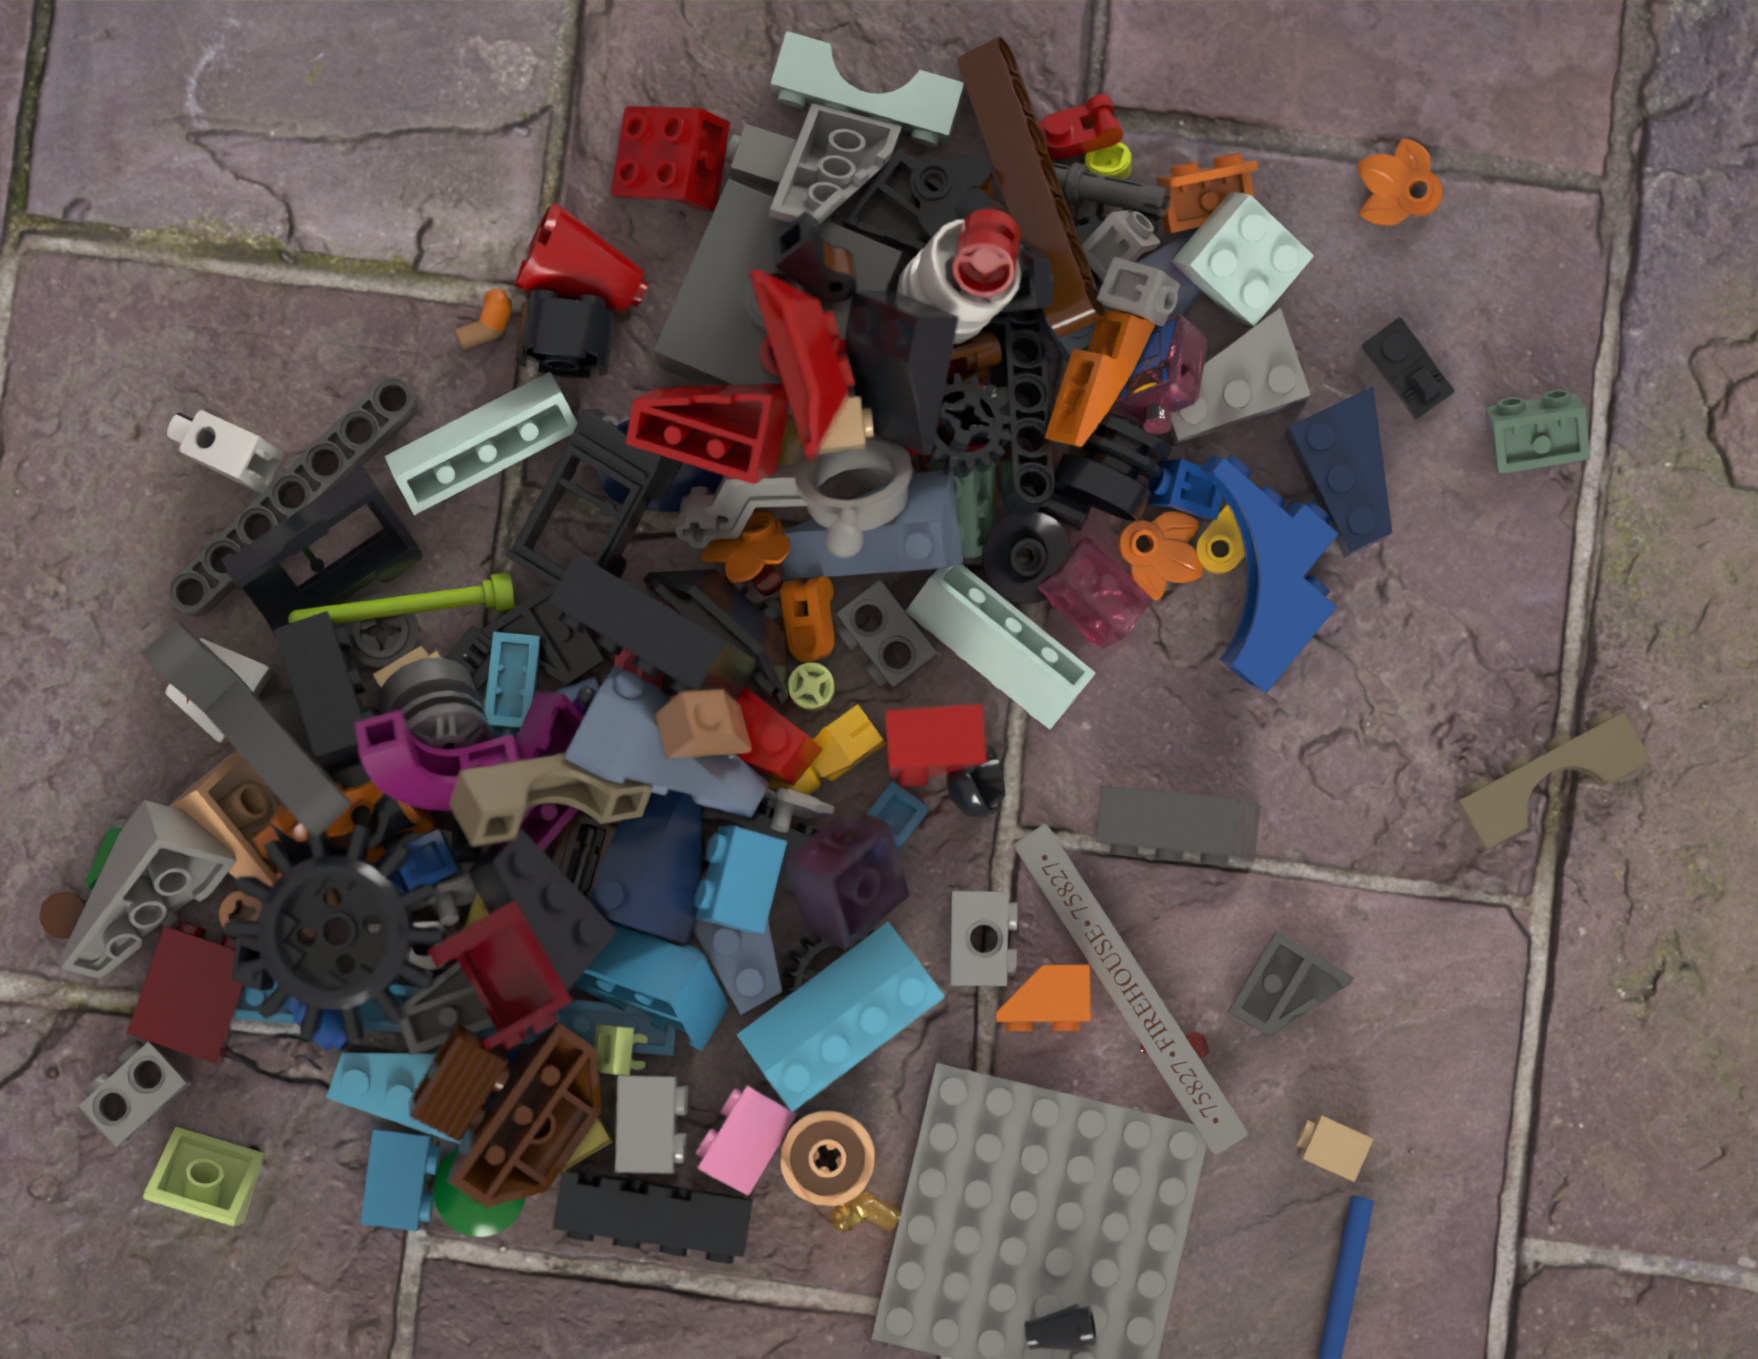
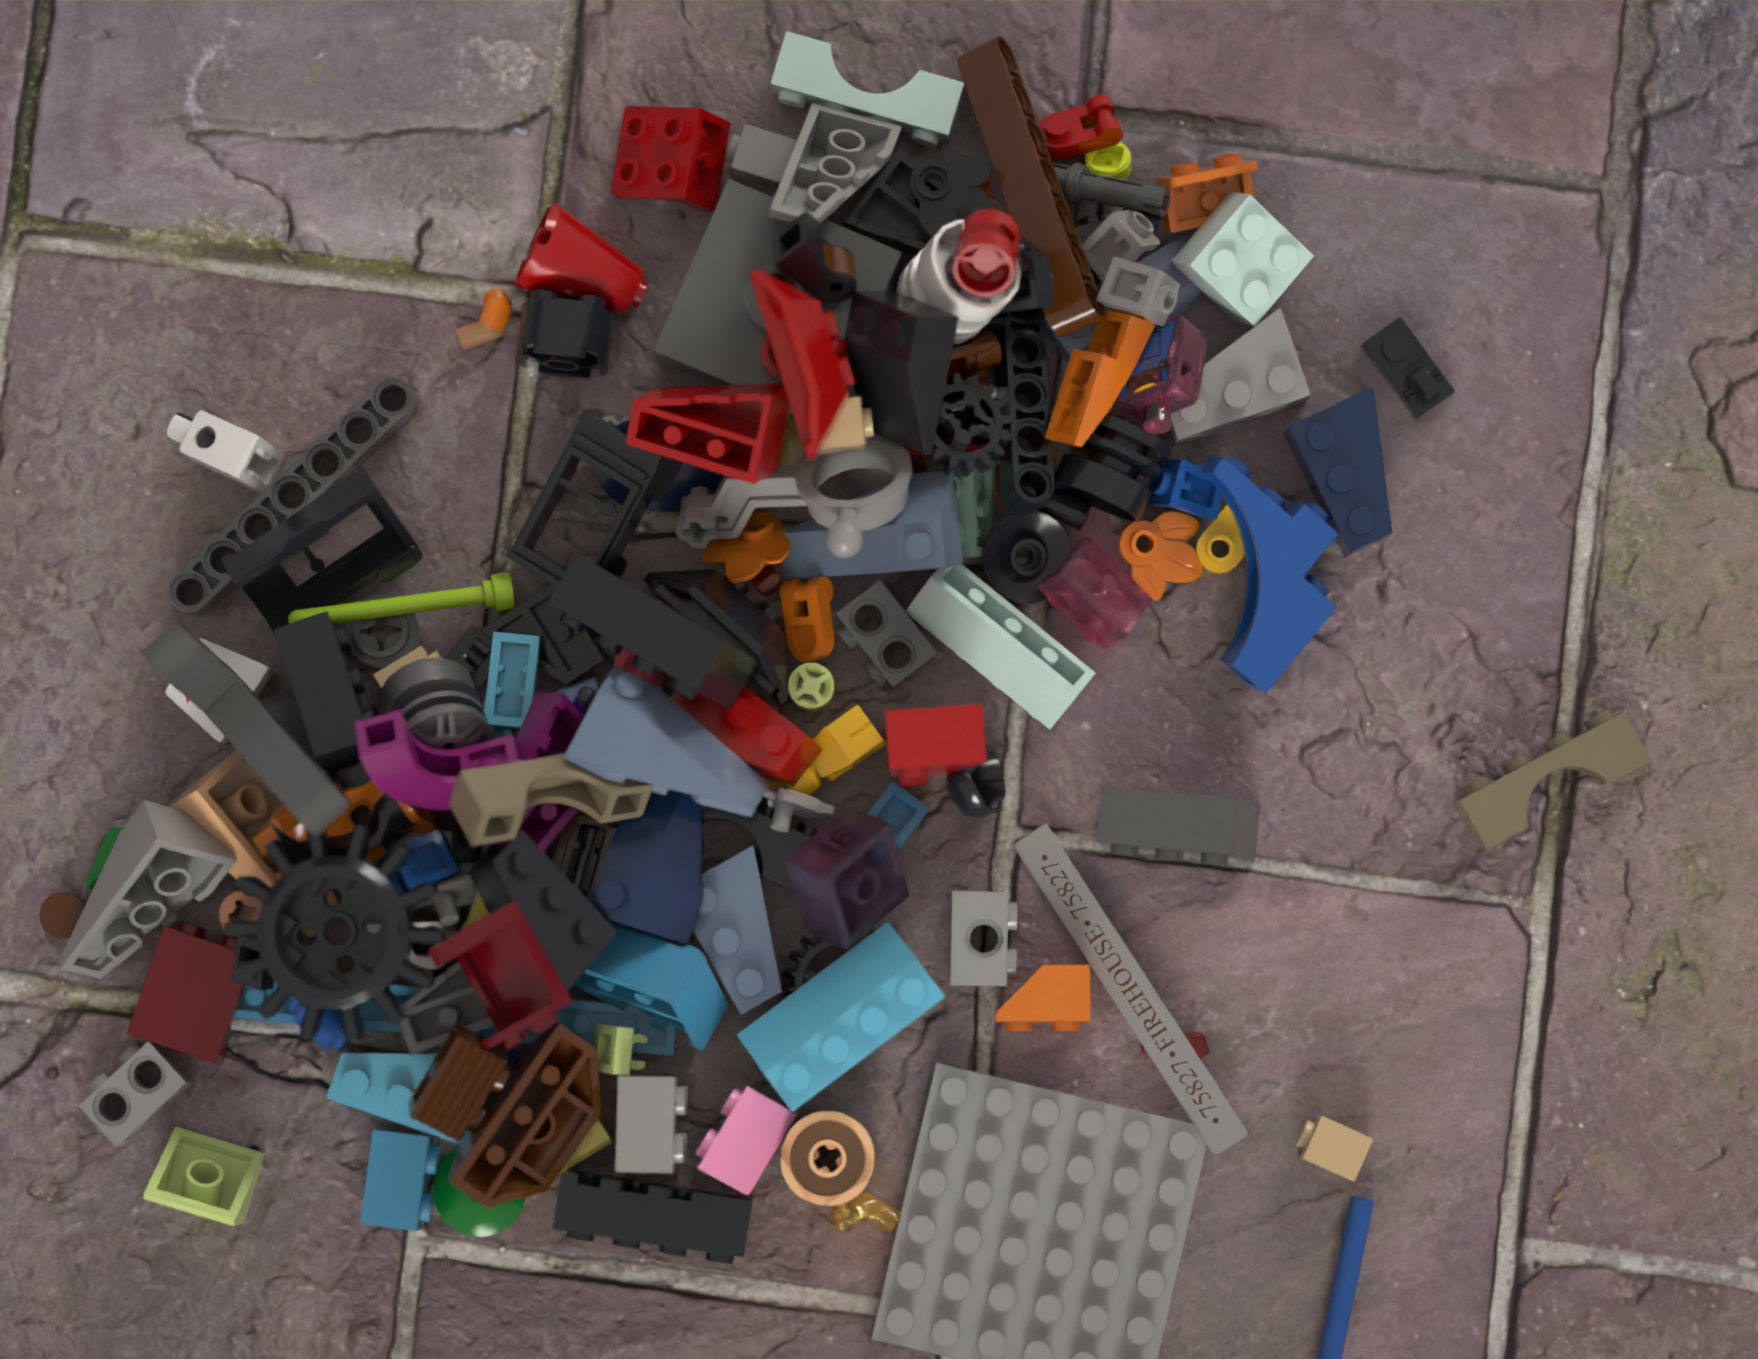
light aqua brick [385,372,578,515] -> none
medium nougat slope [655,690,752,758] -> none
dark azure brick [695,826,787,934] -> none
black cone [1025,1303,1097,1351] -> none
dark grey wing [1227,931,1354,1036] -> none
orange plate [1357,138,1444,226] -> none
sand green bracket [1485,390,1590,474] -> none

